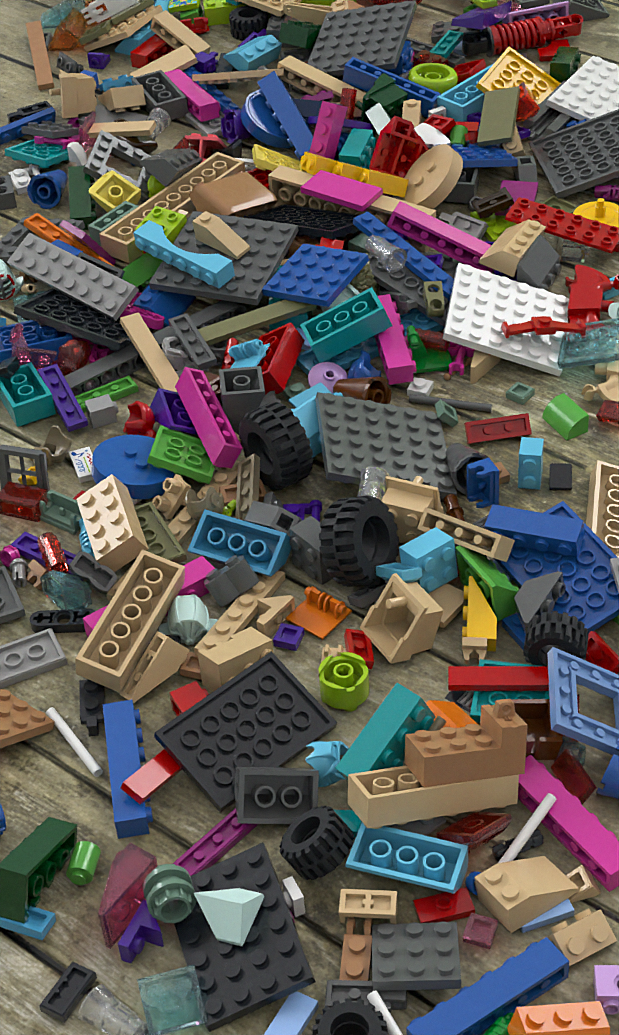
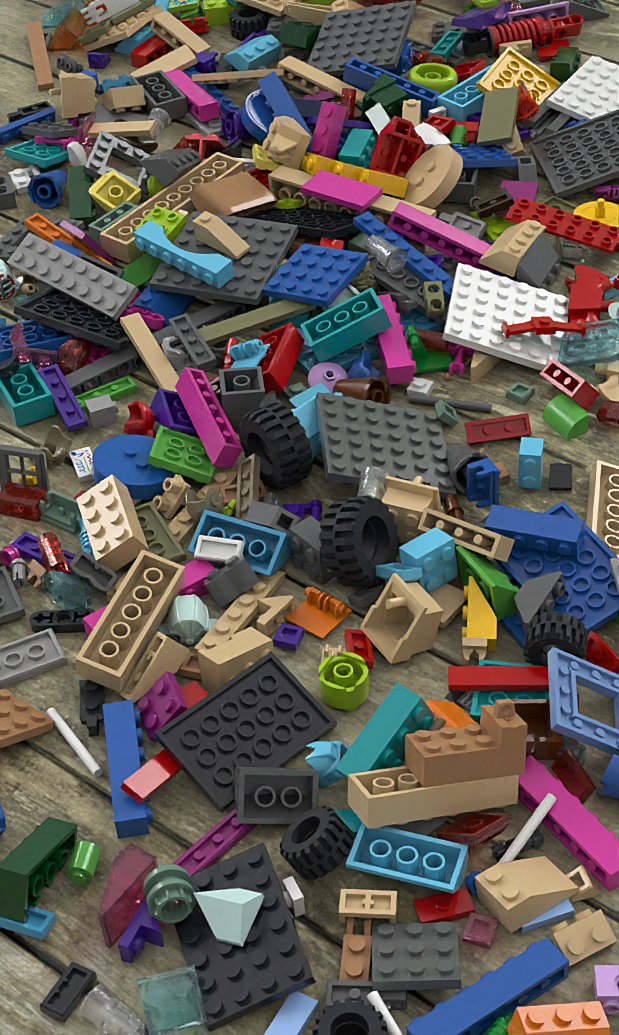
none -> magenta plate [136,671,188,742]
none -> white tile [194,535,245,563]
none -> tan slope [262,116,311,170]
none -> lime tile [276,198,302,209]
none -> tan slope [499,39,532,58]
none -> red brick [540,358,600,410]

